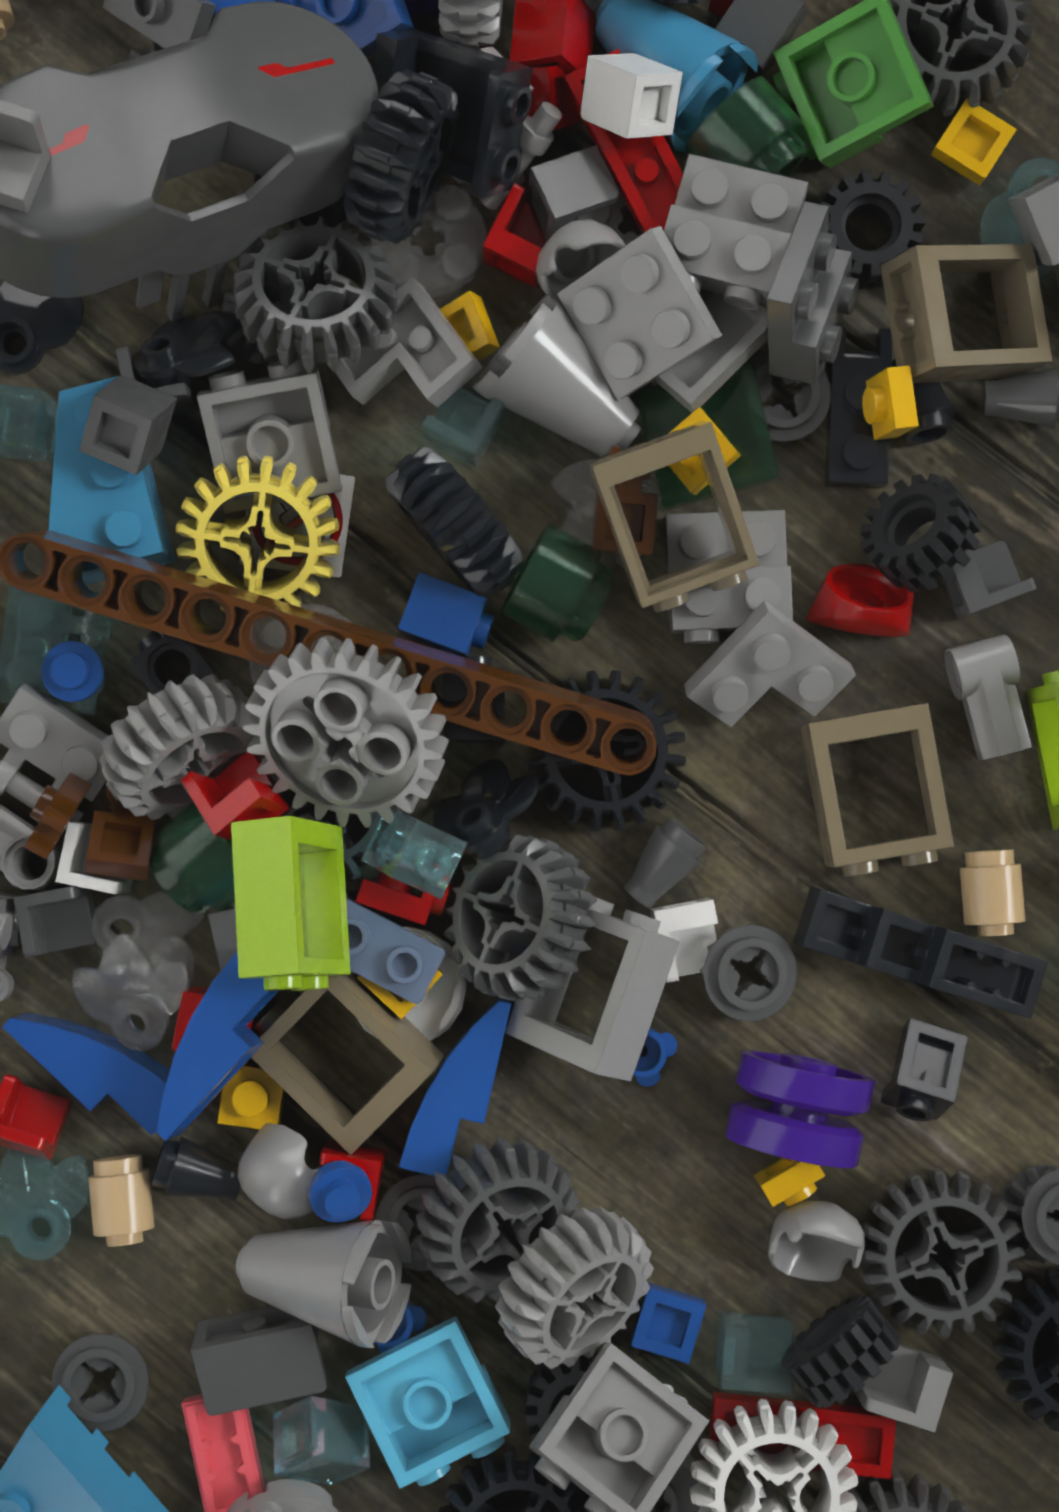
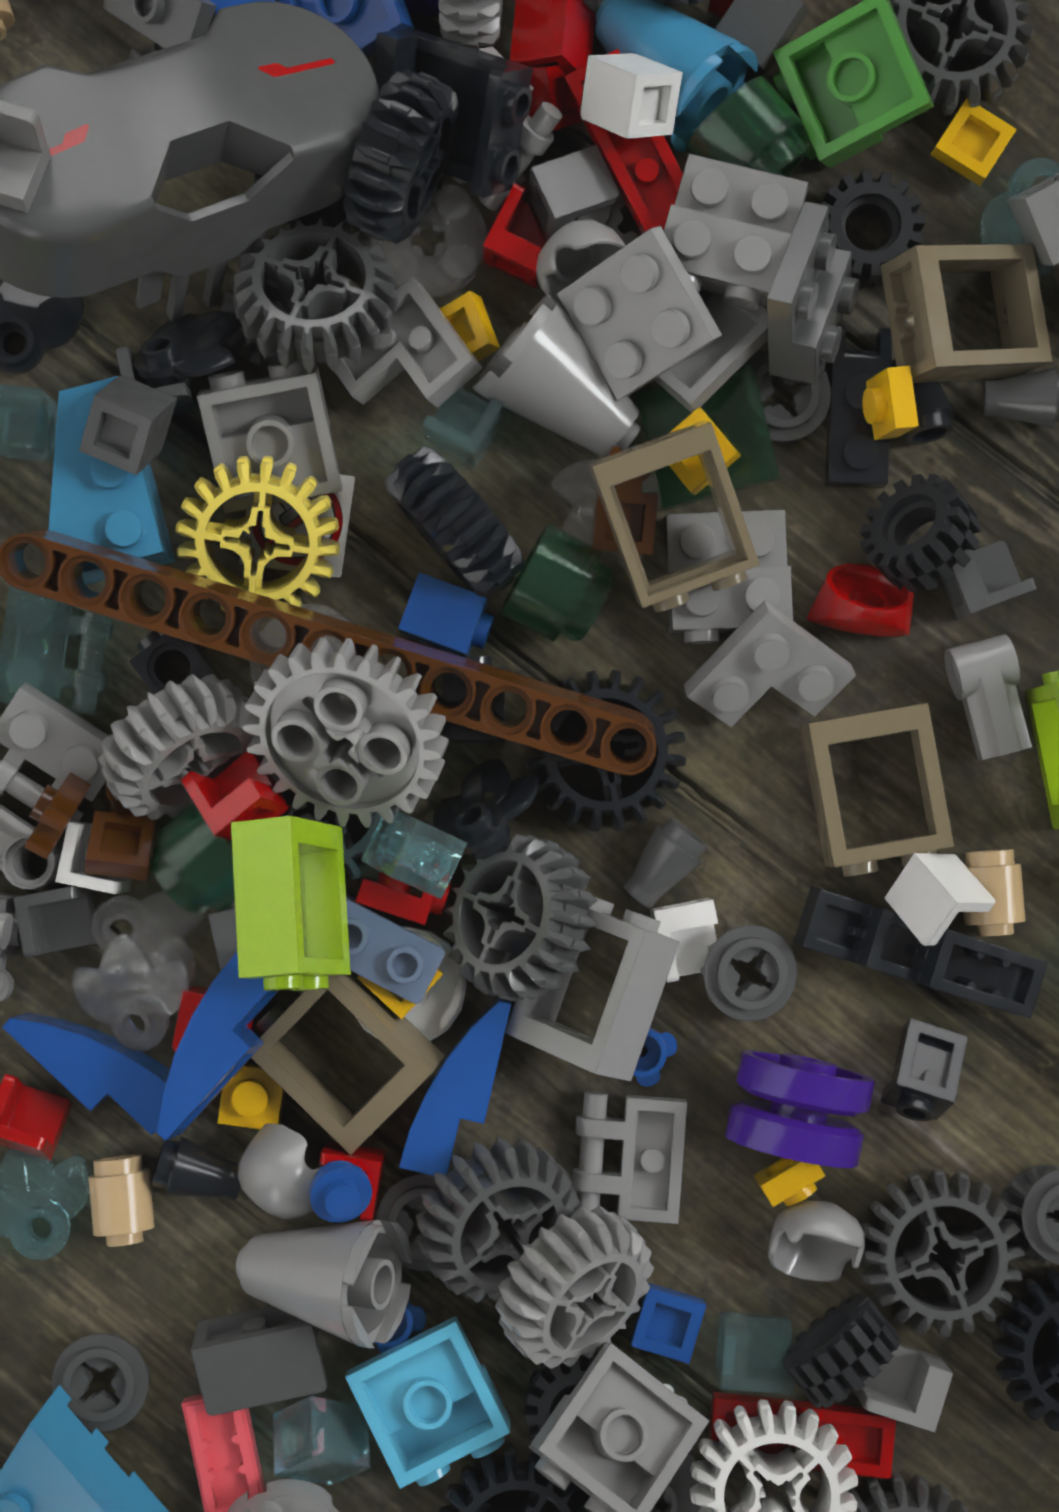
blue plate [41,641,104,702] -> none
none -> light grey plate [571,1091,687,1224]
none -> white panel [884,853,996,946]

